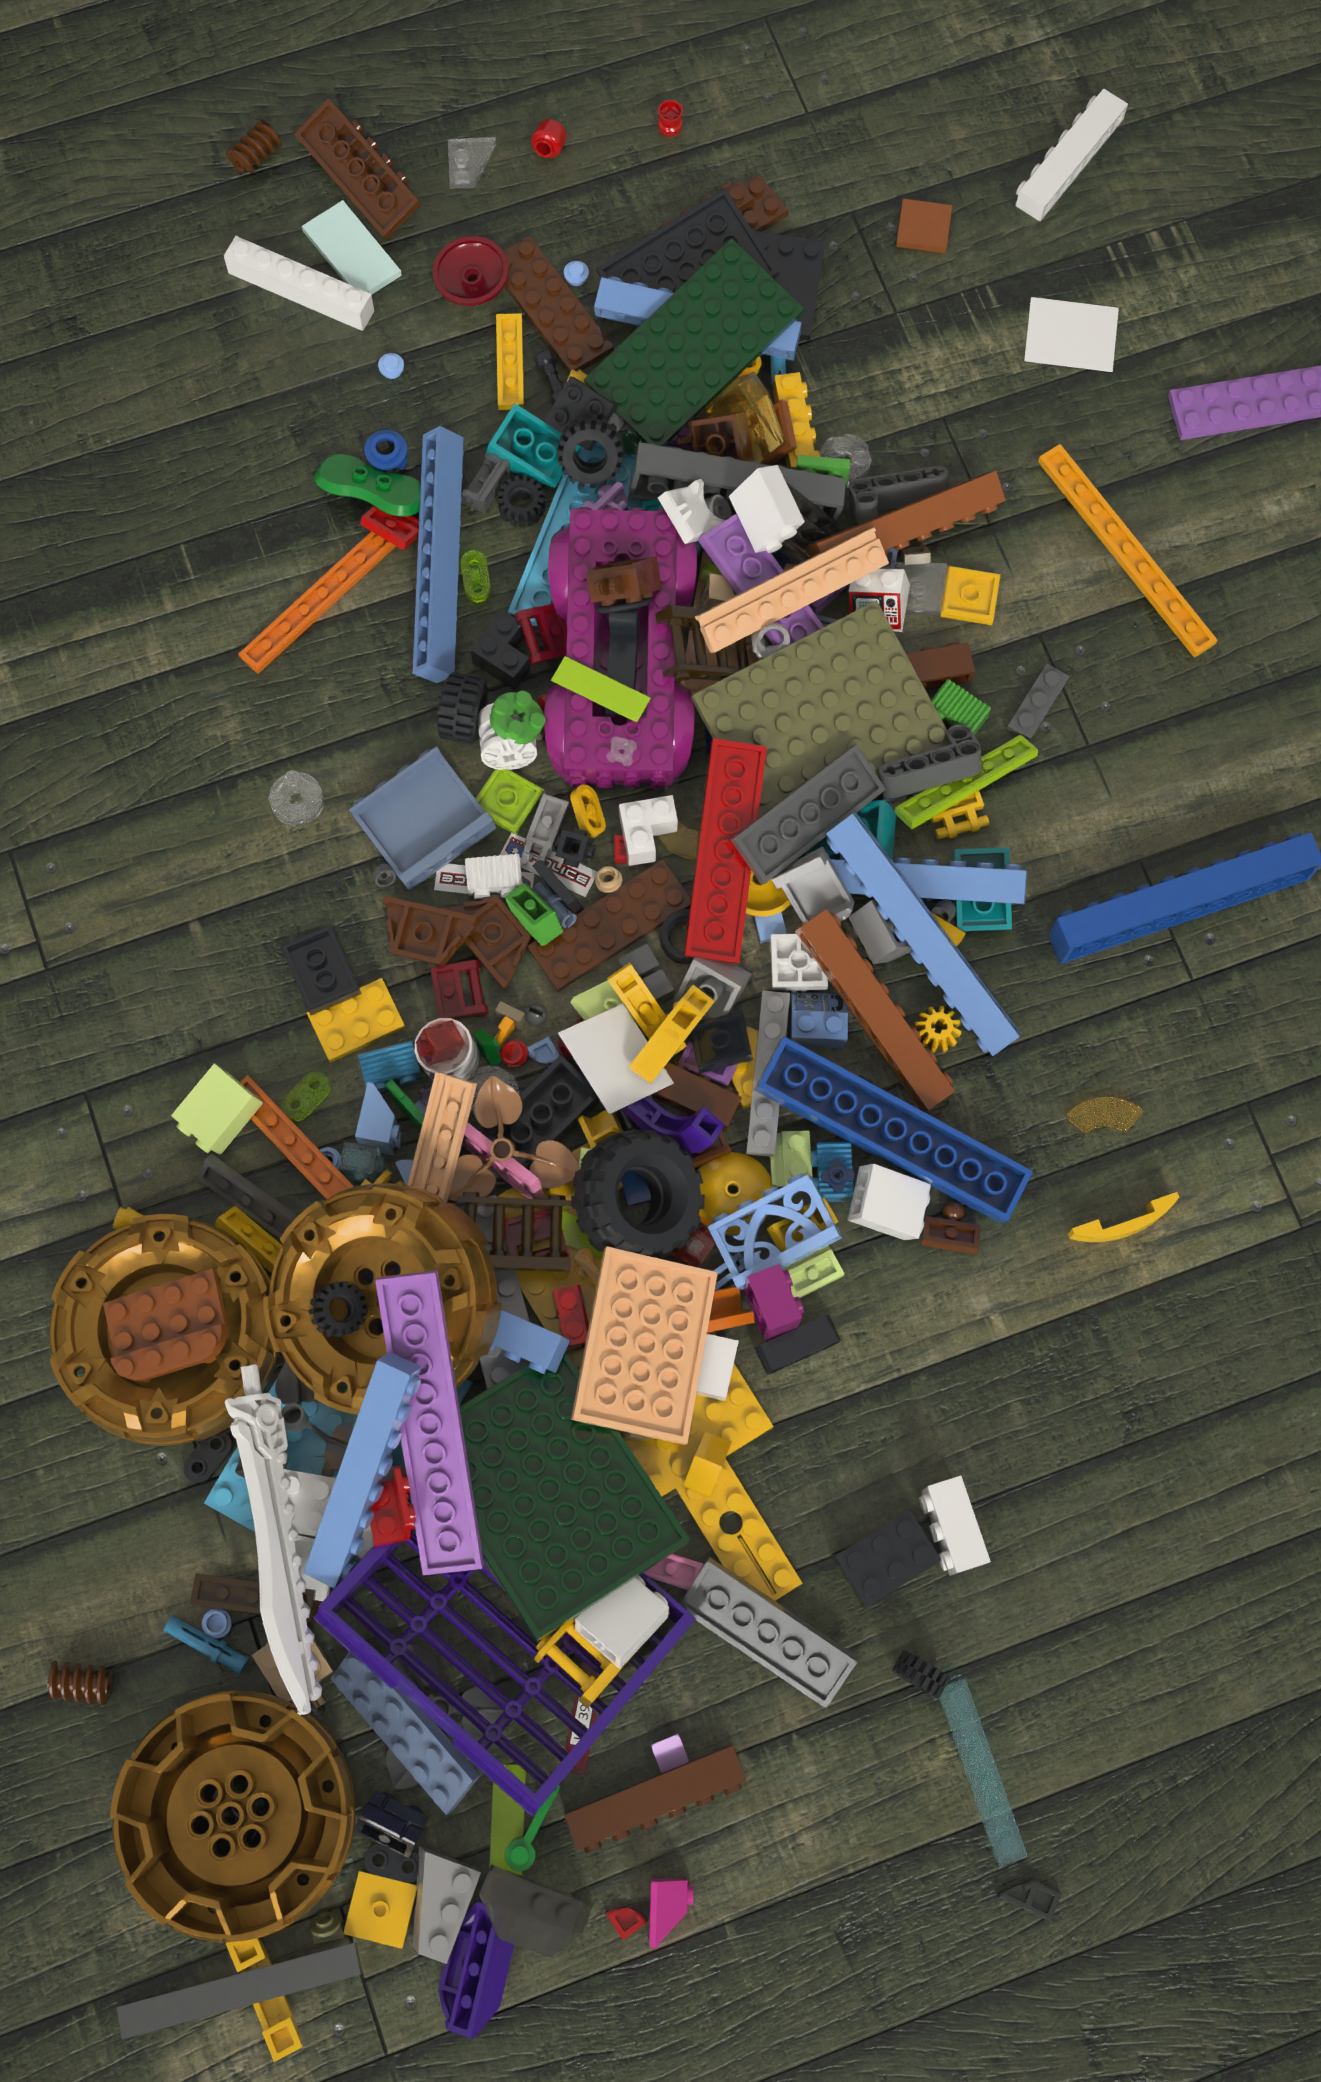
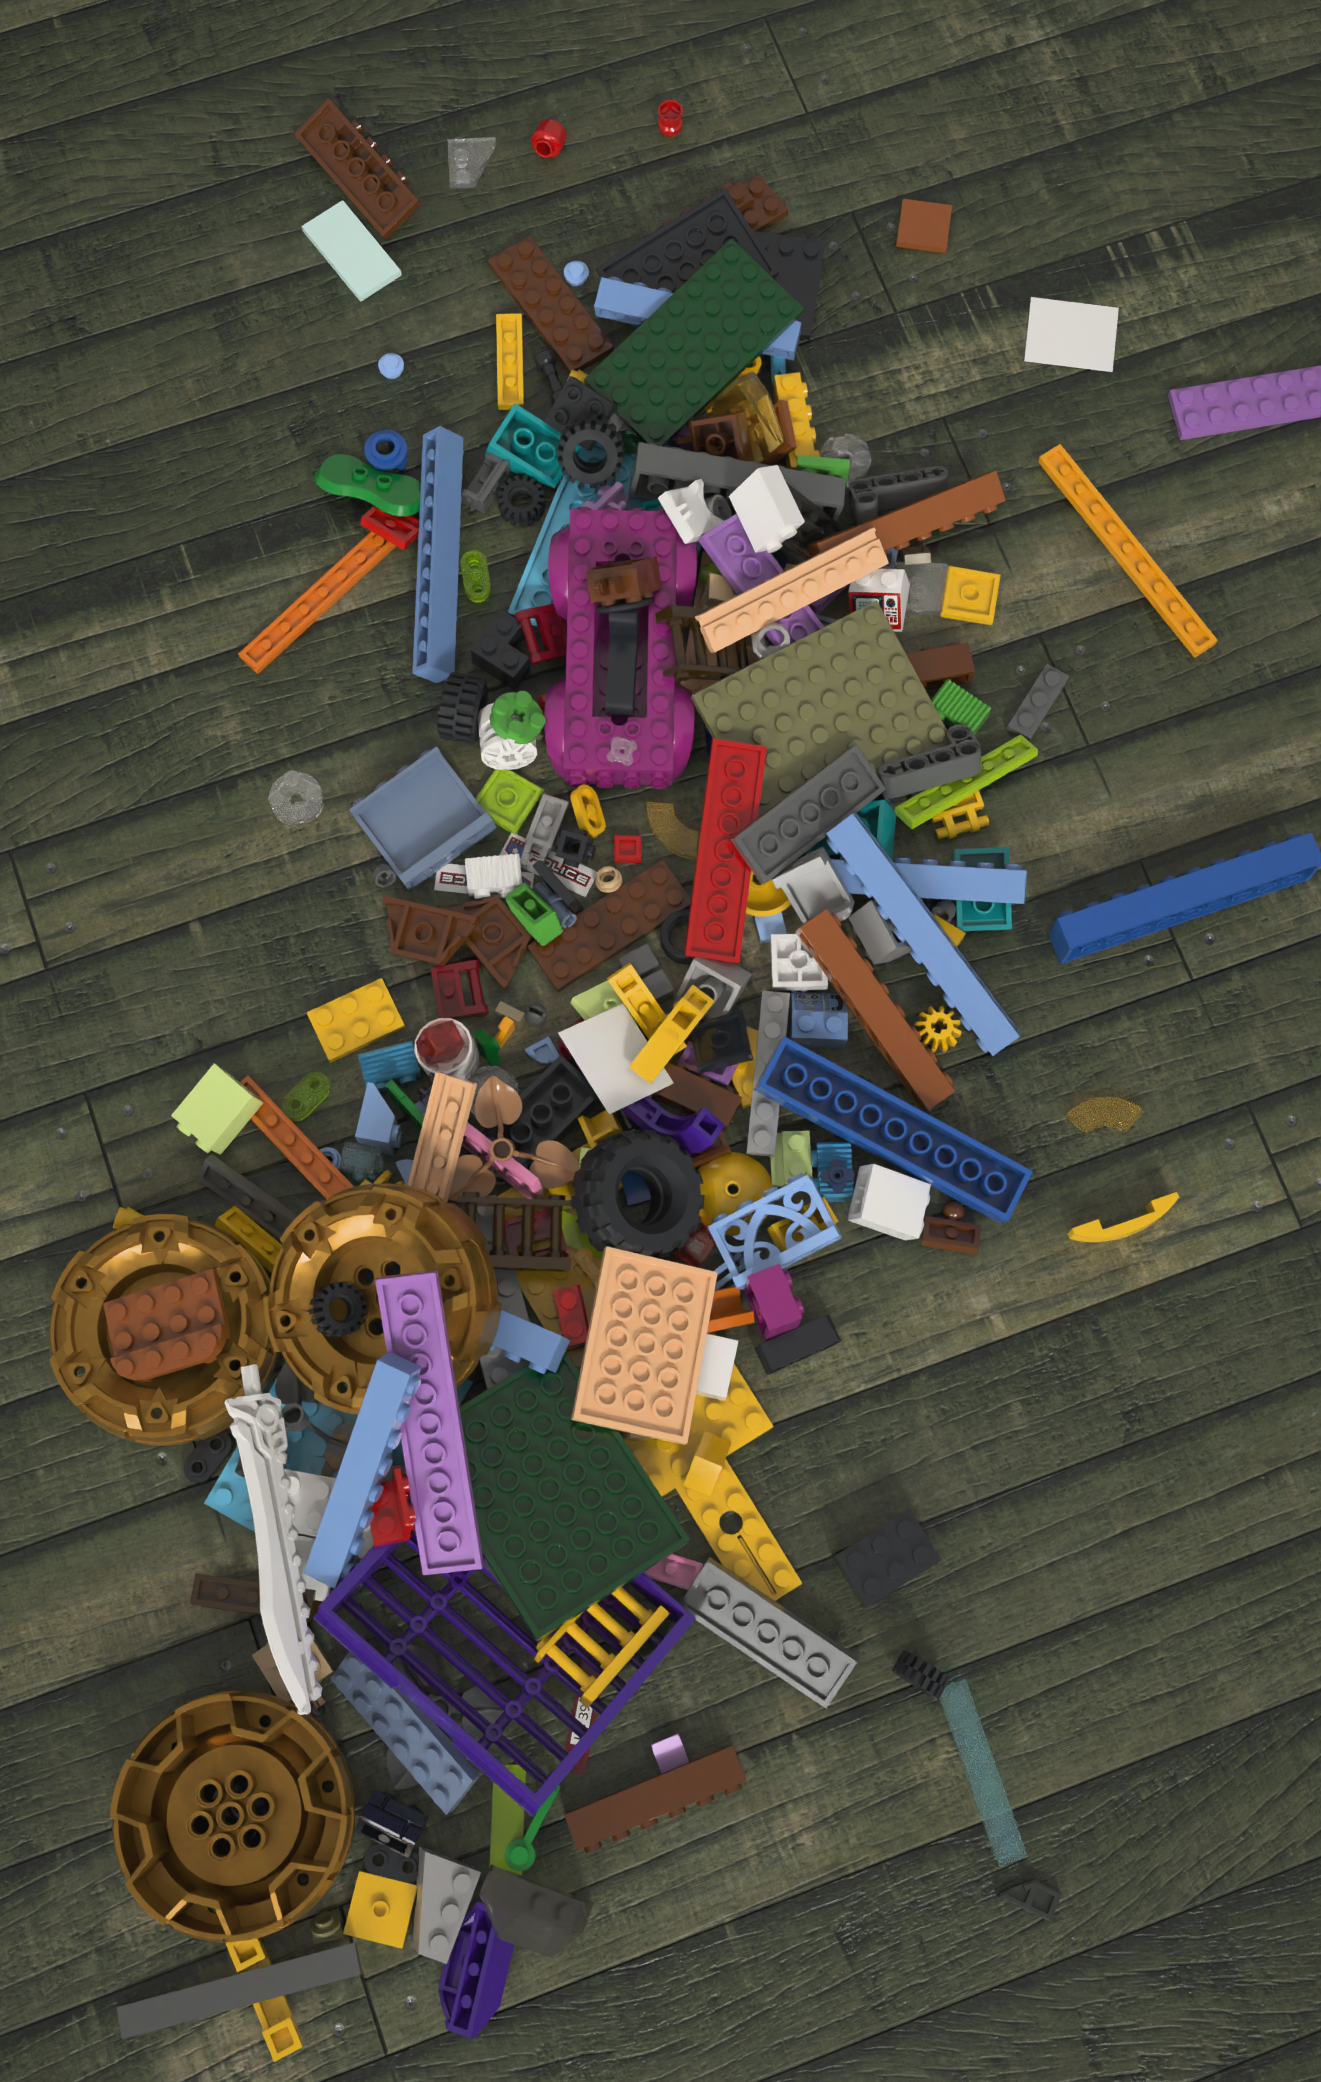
reddish brown piece [47,1661,114,1705] -> none
dark azure pin [164,1615,250,1675] -> none
light blue plate [202,1609,232,1639] -> none
white brick [224,236,374,331] -> none
reddish brown piece [226,119,282,173] -> none
black tile [280,925,362,1016] -> none
dark red dish [433,236,509,306] -> none
red plate [501,1040,529,1068] -> none
lime sticker [551,656,651,722] -> none
white brick [575,1576,669,1669] -> none
red tile [606,1907,648,1940] -> none
white brick [619,795,678,866] -> none
dark pink slope [649,1877,693,1948] -> none
yellowish green plate [782,1245,844,1298] -> none
white brick [919,1476,991,1576] -> none
white brick [1016,89,1128,221] -> none

